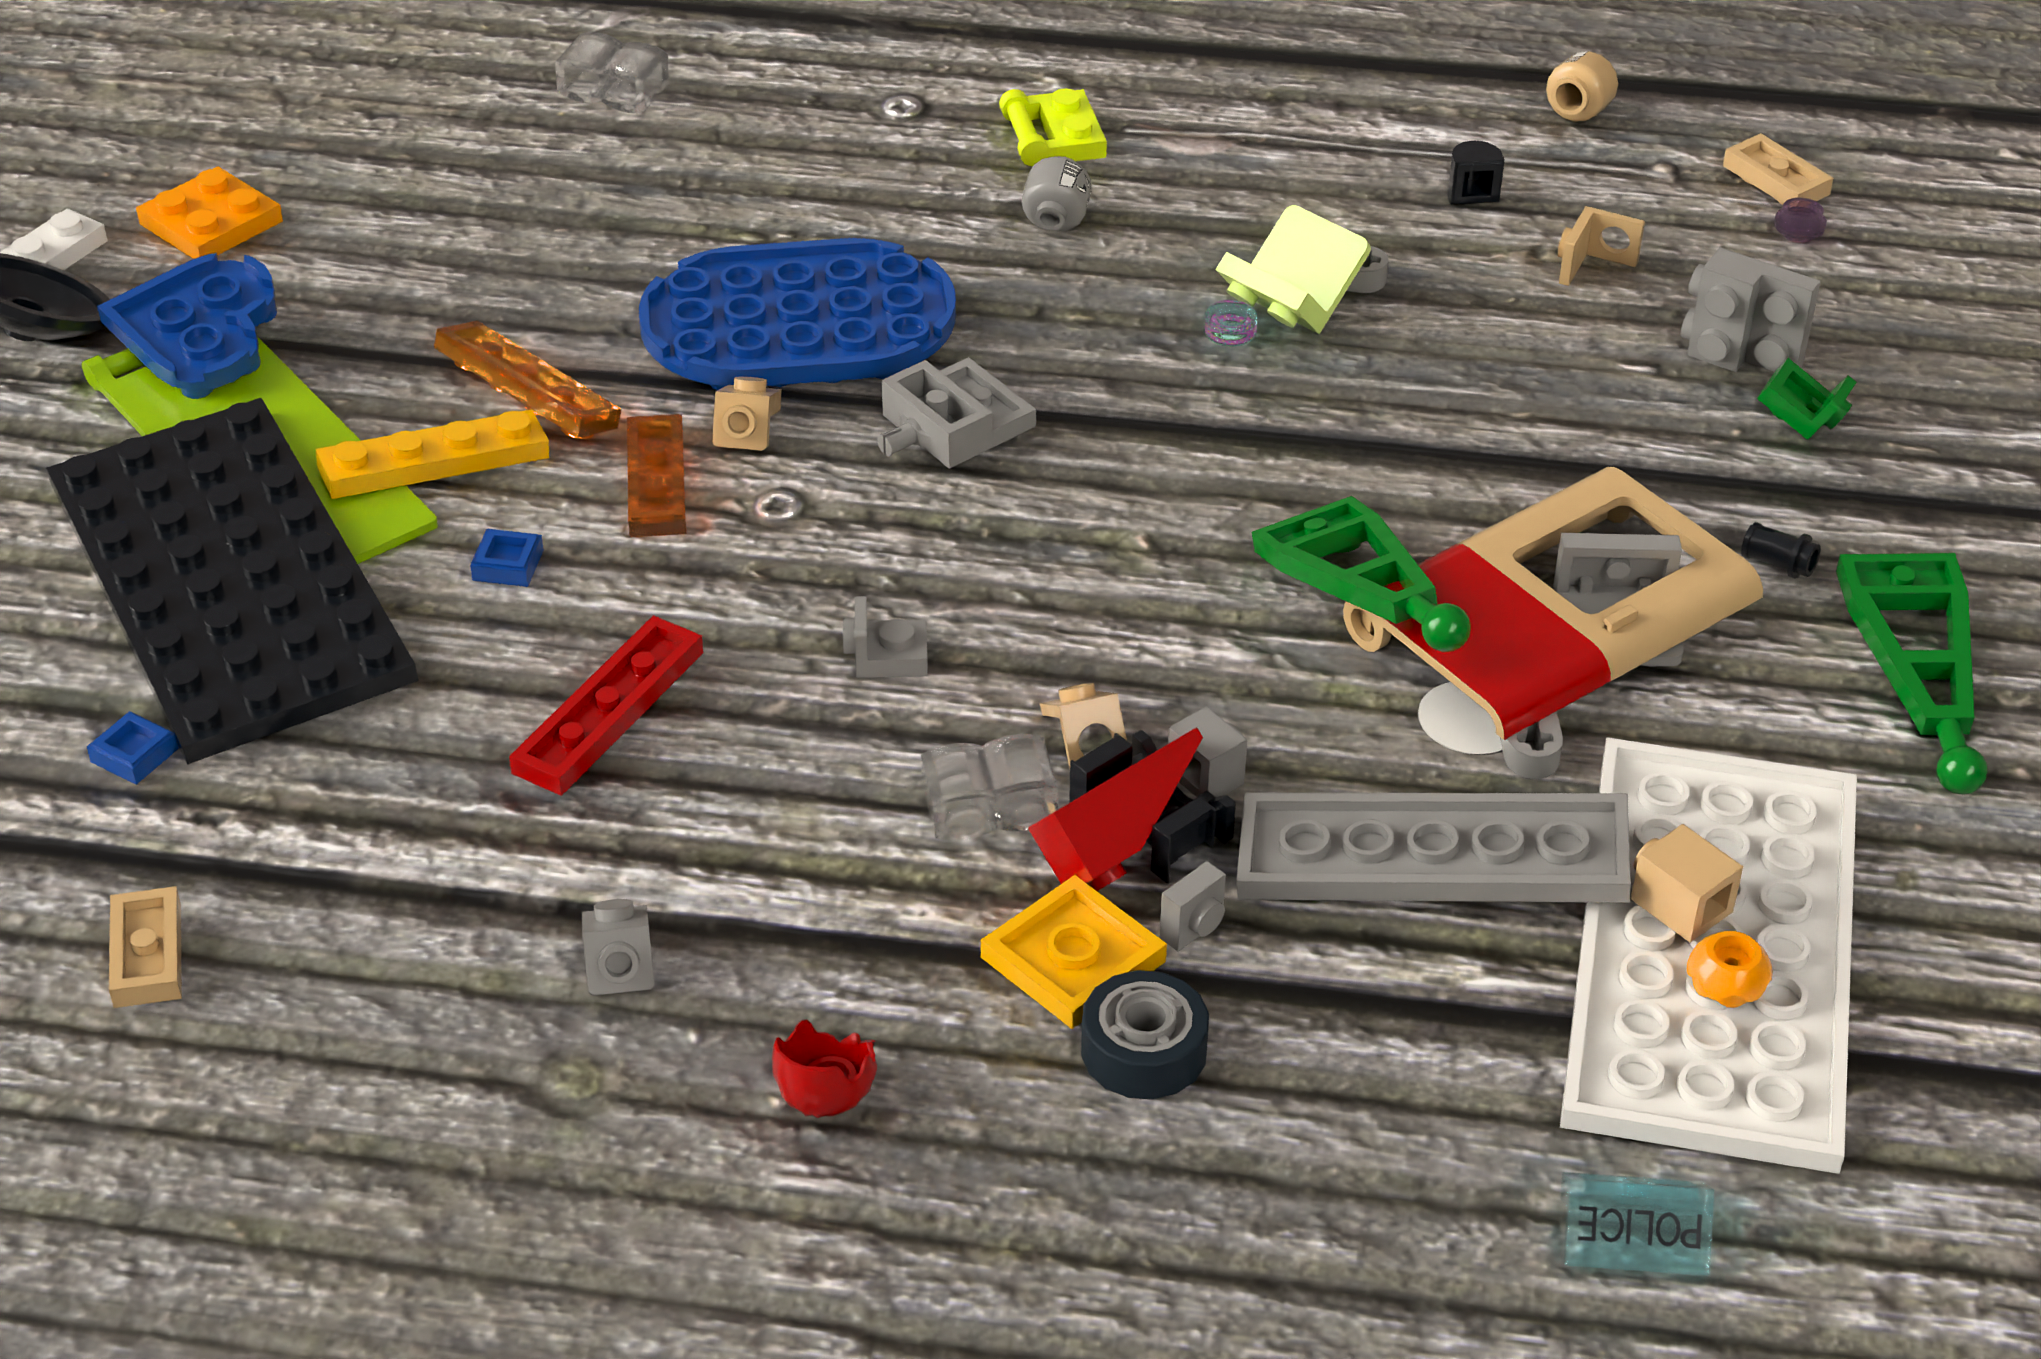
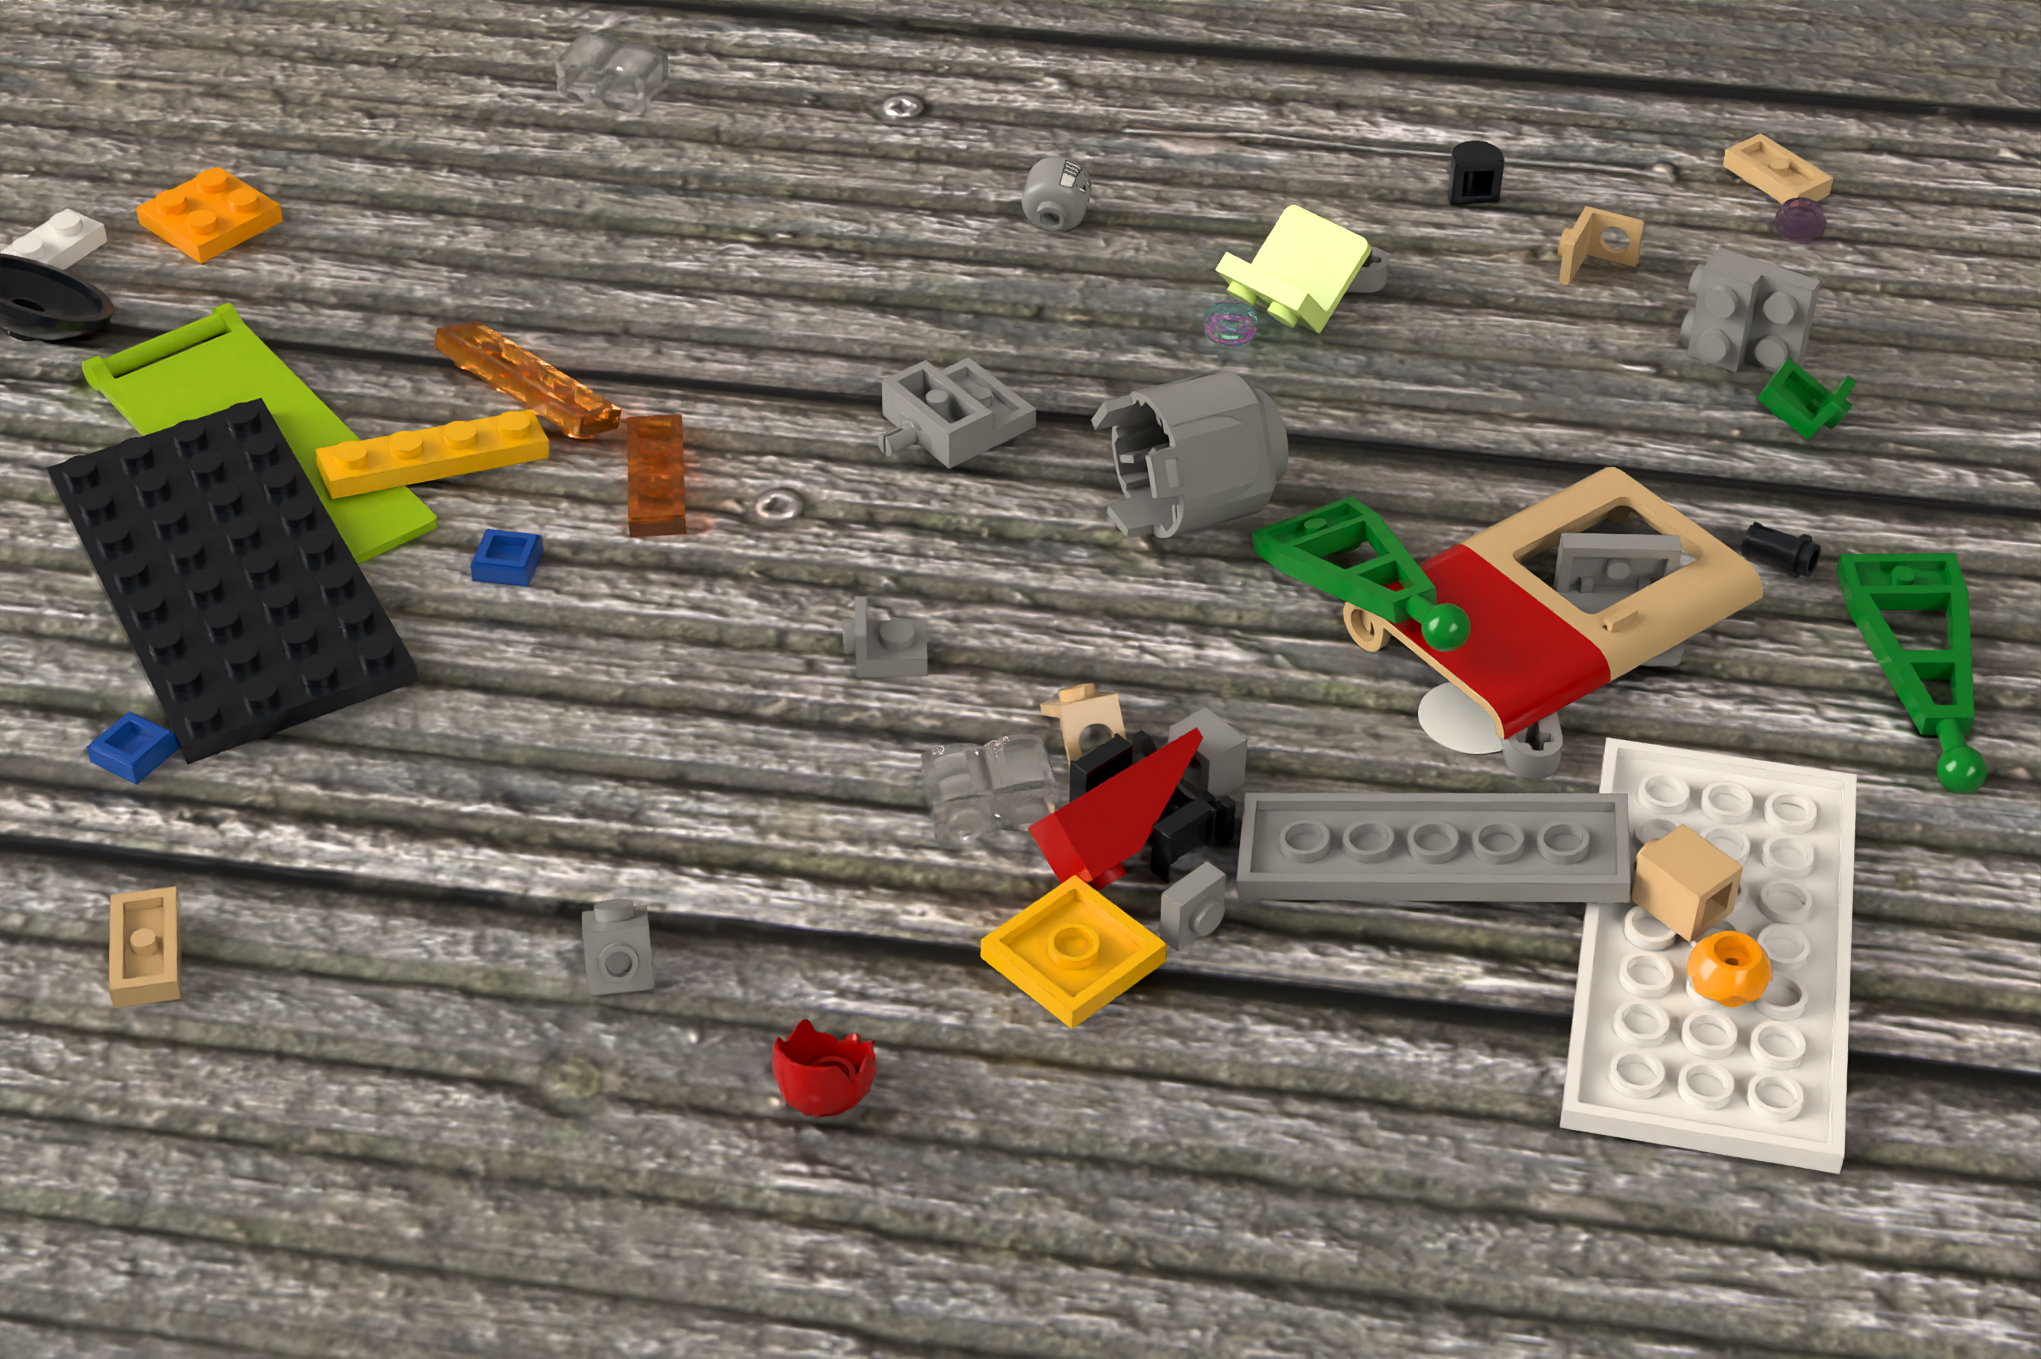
blue plate [97,253,277,399] -> none
red plate [509,615,703,796] -> none
blue plate [639,238,956,390] -> none
tan bracket [712,377,782,451] -> none
neon yellow plate [999,89,1107,166] -> none
black wheel [1081,970,1209,1100] -> none
tan head [1546,51,1618,122] -> none
clear light blue panel [1561,1172,1714,1276] -> none
none -> light grey piece [1091,371,1288,538]

